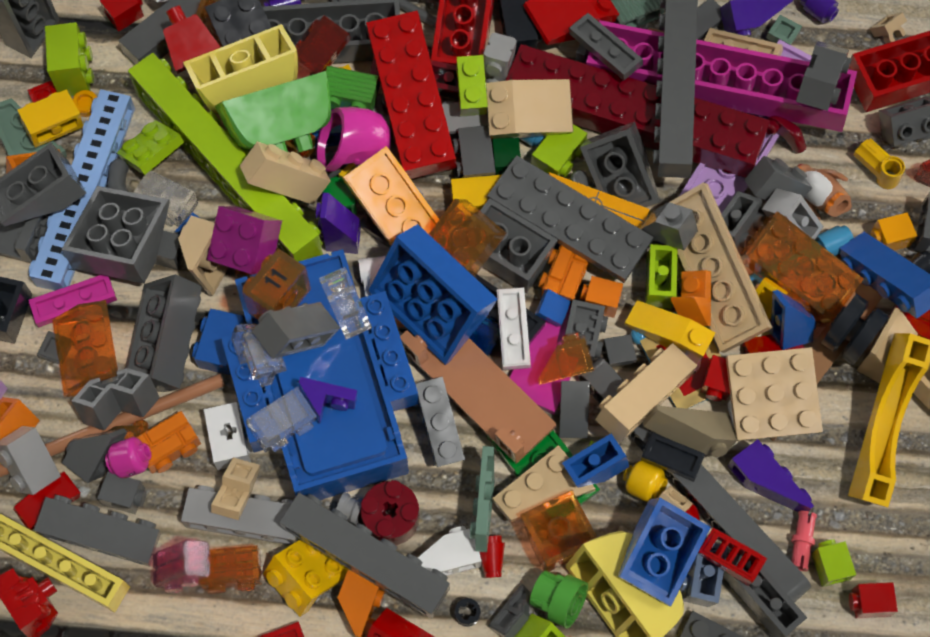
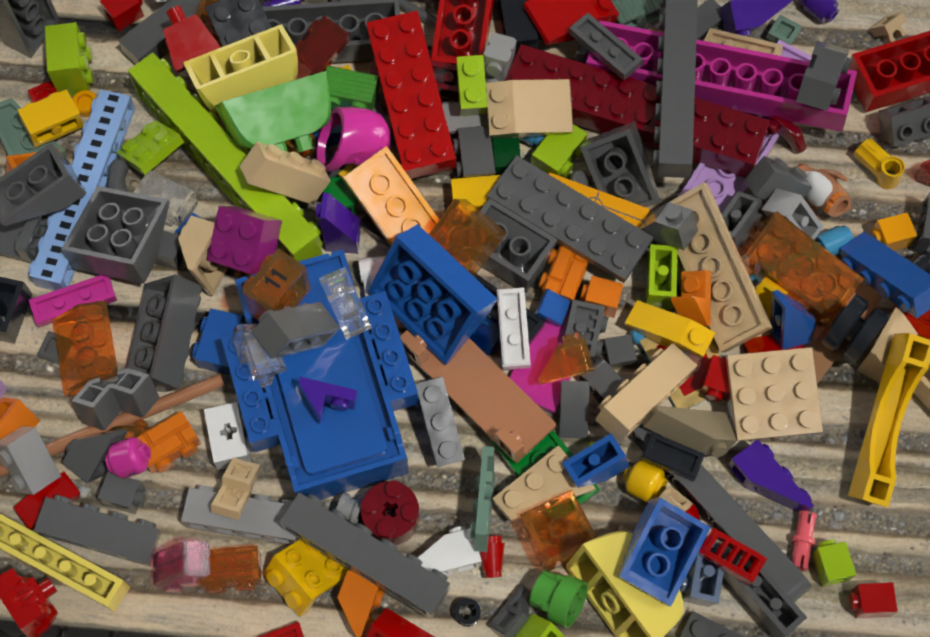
clear brick [246,387,317,453] -> none

